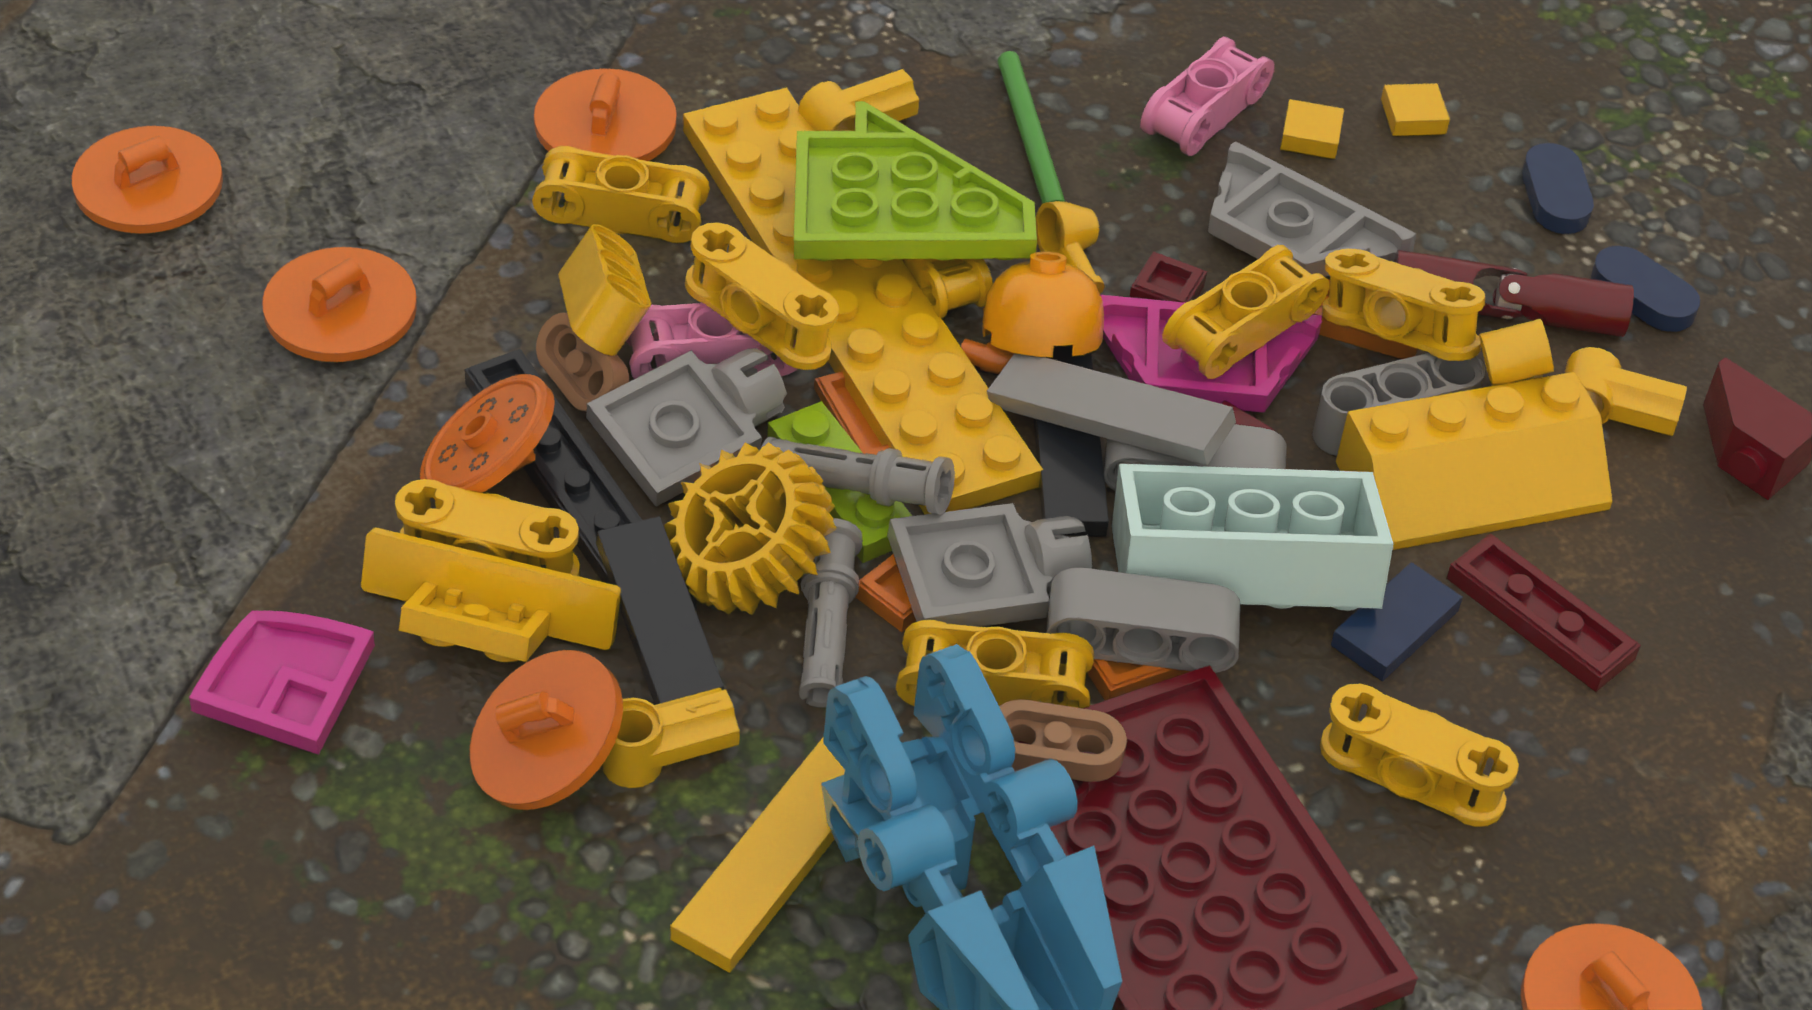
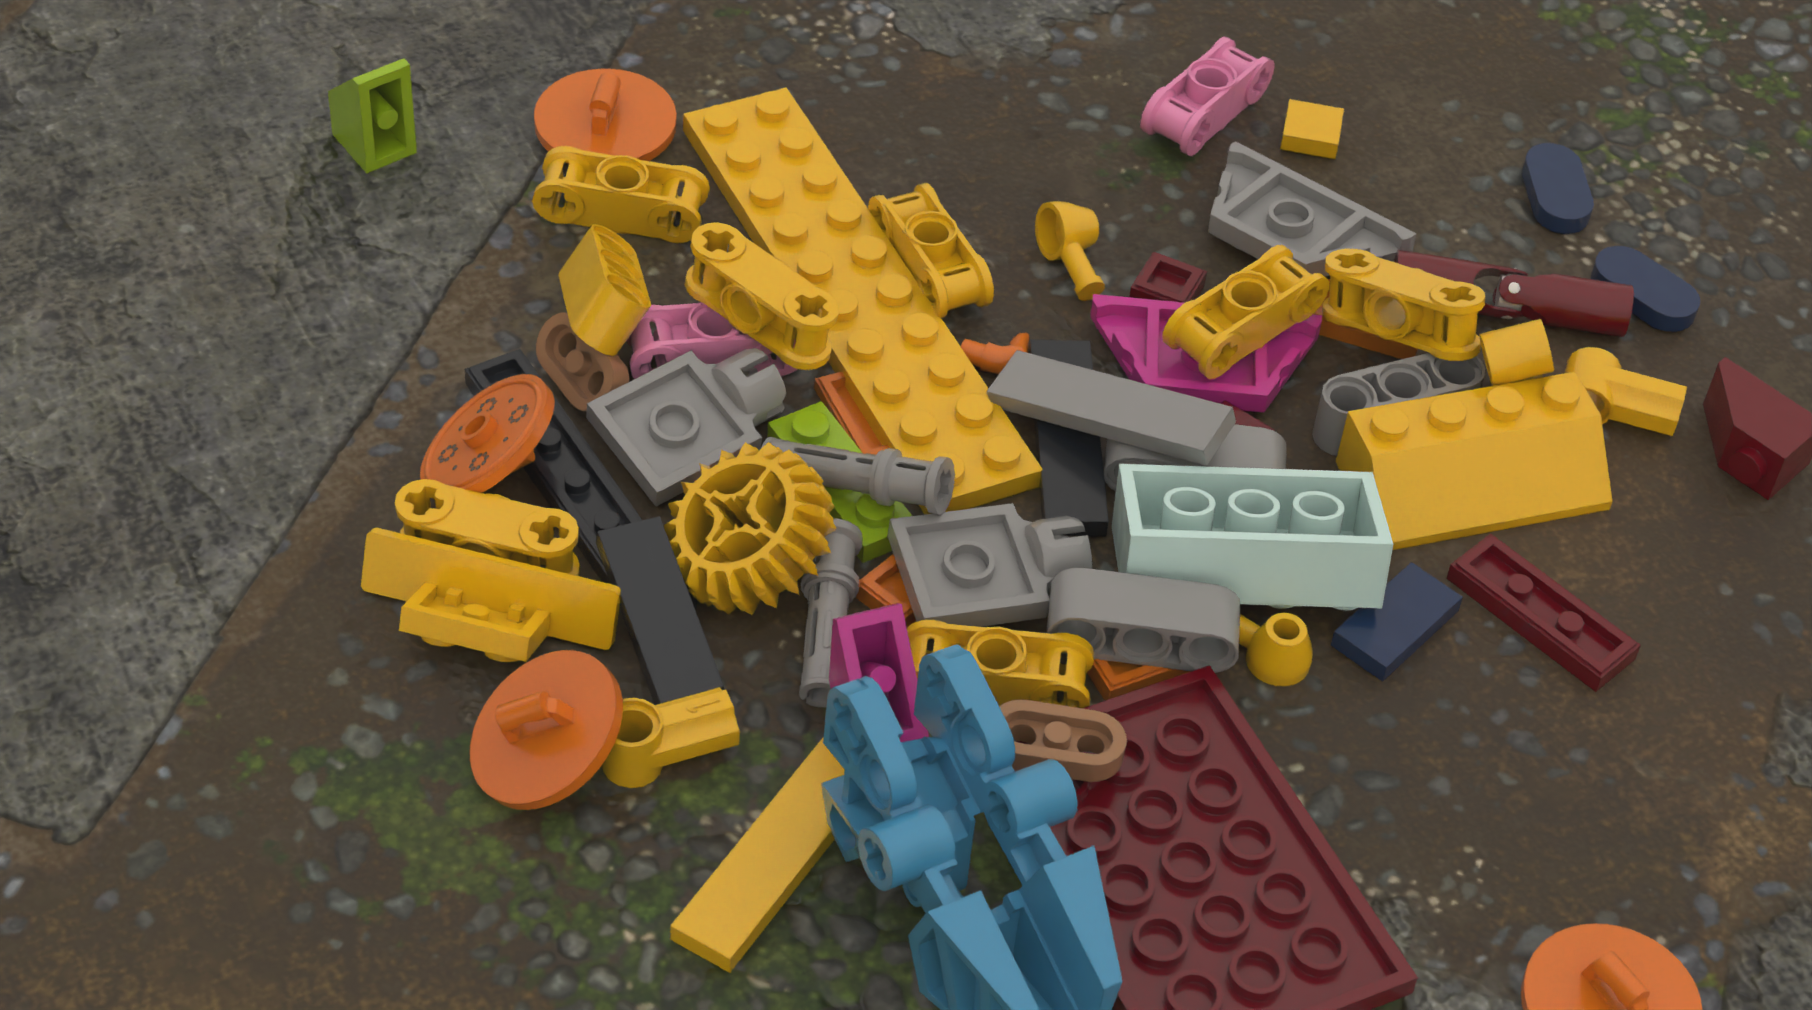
orange shield [72,126,223,234] -> none
dark pink plate [189,611,375,755] -> none
orange shield [262,247,417,362] -> none
lime wing [794,101,1037,261] -> none
yellow piece [798,69,919,131] -> none
light orange cylinder [982,252,1104,357] -> none
bright green bar [997,51,1065,204] -> none
yellow piece [1320,684,1519,827] -> none
yellow tile [1381,83,1450,136] -> none
none -> lime slope [328,58,417,173]
none -> dark pink slope [829,603,929,742]
none -> yellow bar [1239,613,1313,686]

